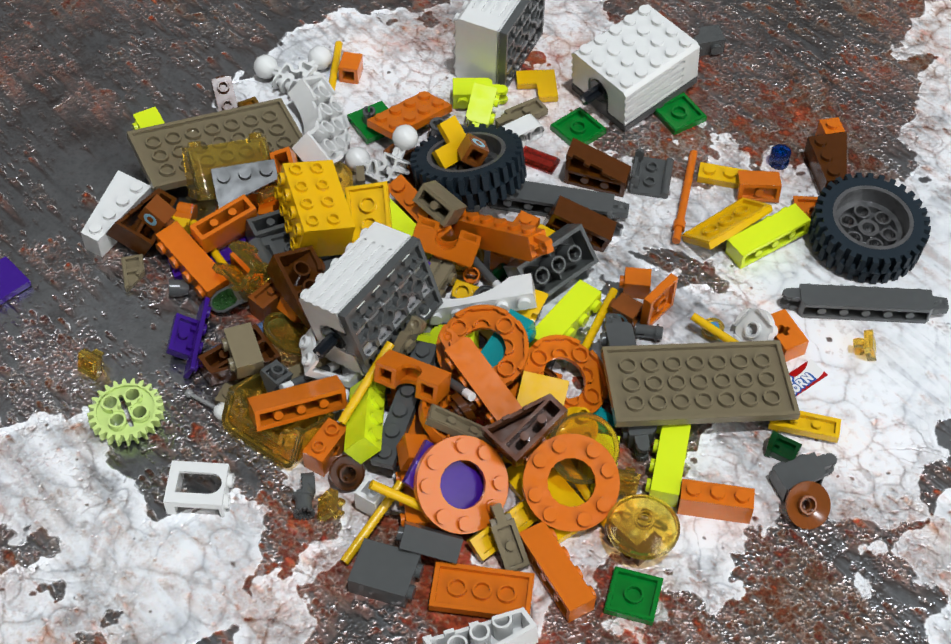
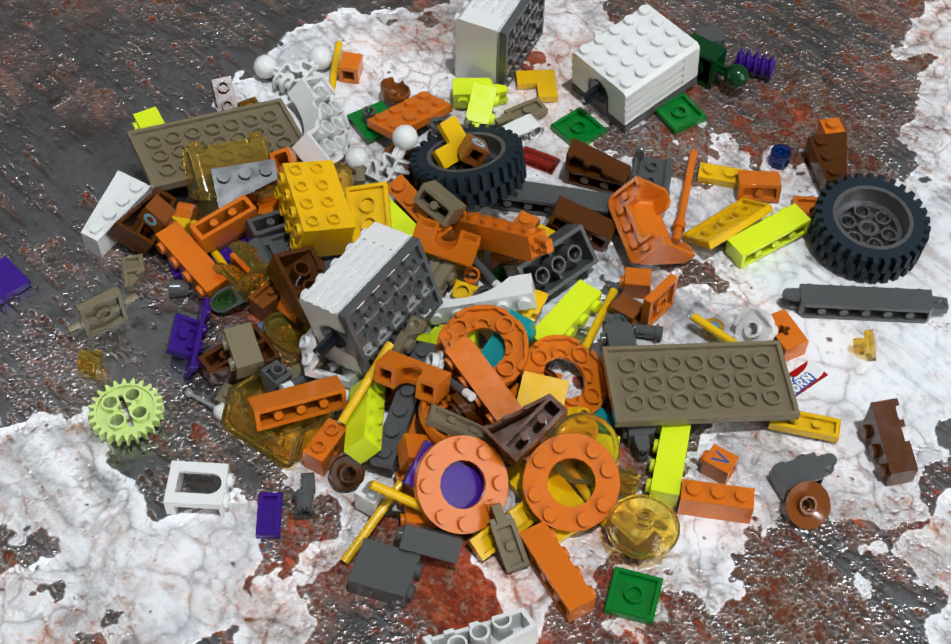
clear yellow tile [317,488,345,522] -> none
orange plate [429,561,535,618] -> none
dark green tile [765,430,802,462] -> none
none -> dark tan plate [66,286,139,339]
none -> dark purple tile [256,492,284,539]
none -> dark orange hair [380,77,411,105]
none -> white plate [425,351,445,369]
none -> orange windscreen [608,175,695,265]
none -> dark green brick [690,32,749,90]
none -> orange brick [699,444,739,485]
none -> dark purple piece [734,48,776,80]
none -> reddish brown wedge [860,398,918,487]

